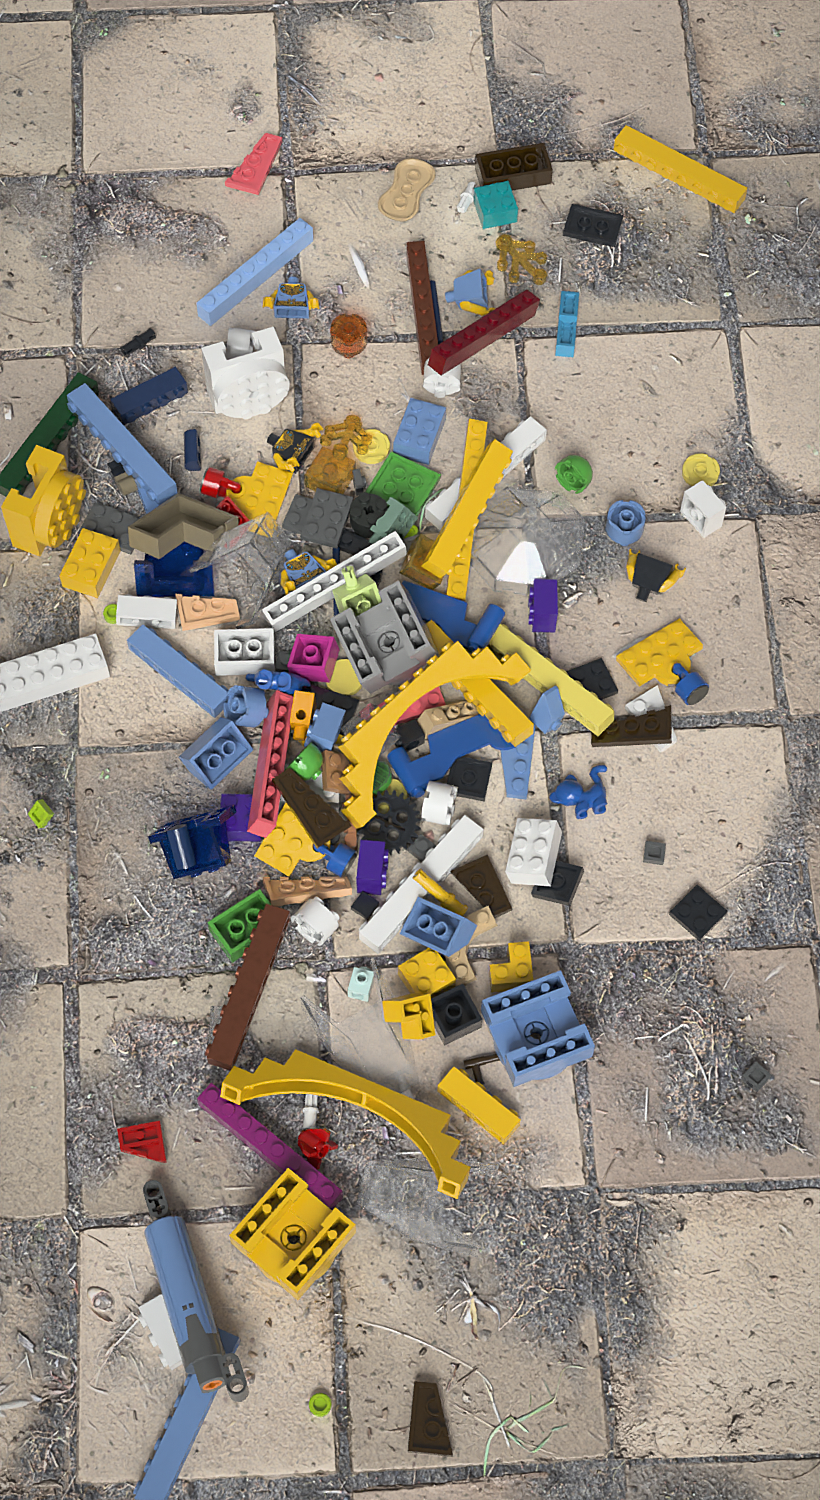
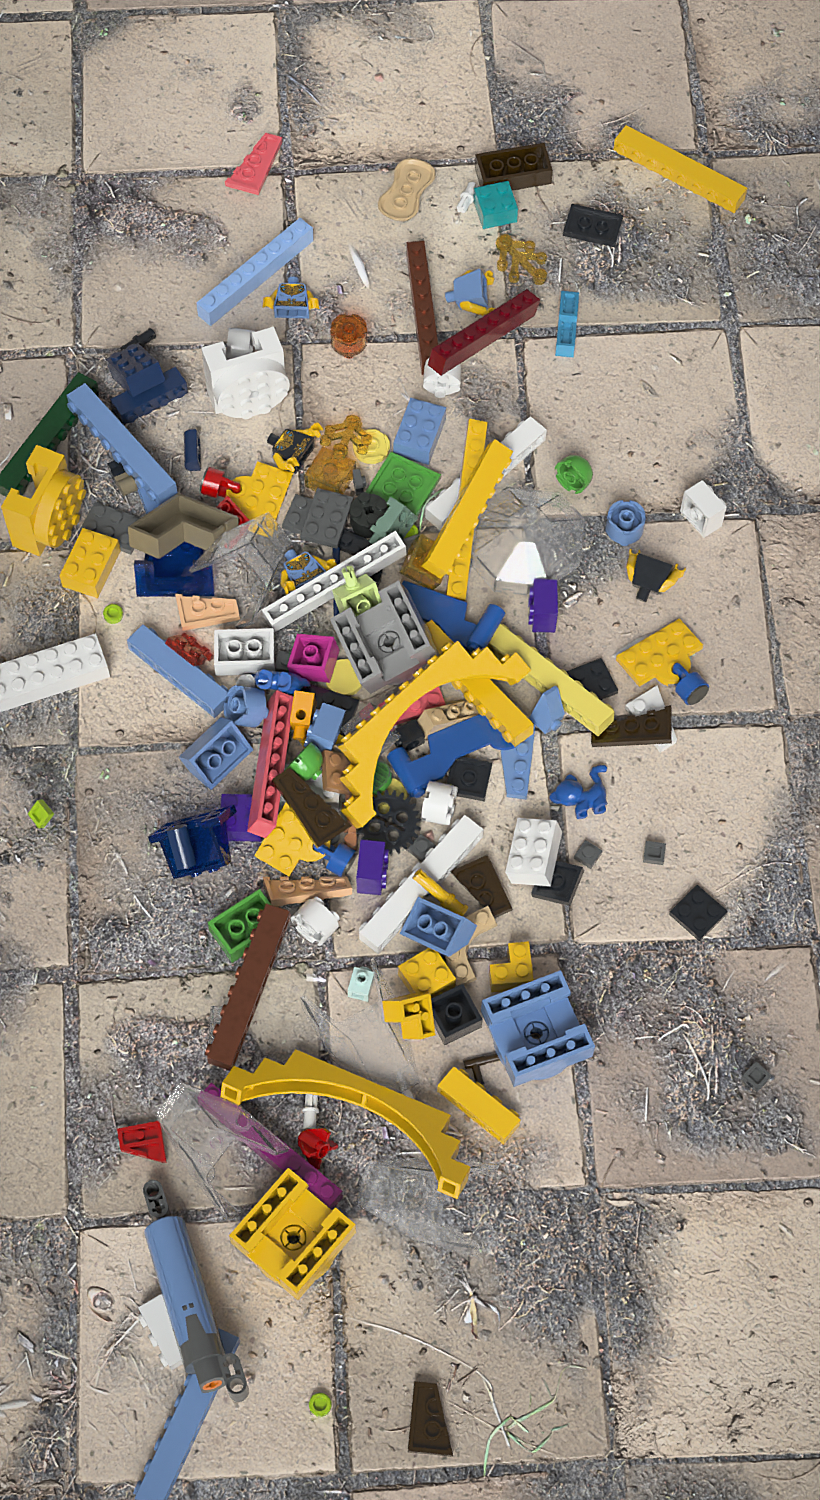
white brick [116,594,177,629] -> none
black tile [351,891,379,920] -> none
dark blue bar [430,280,443,345] -> none
light yellow tile [682,453,720,486] -> none
none -> dark blue brick [105,343,166,397]
none -> clear windscreen [155,1082,290,1221]
none -> clear red plate [165,633,214,666]
none -> white tile [236,674,256,688]
none -> dark grey plate [574,840,603,869]

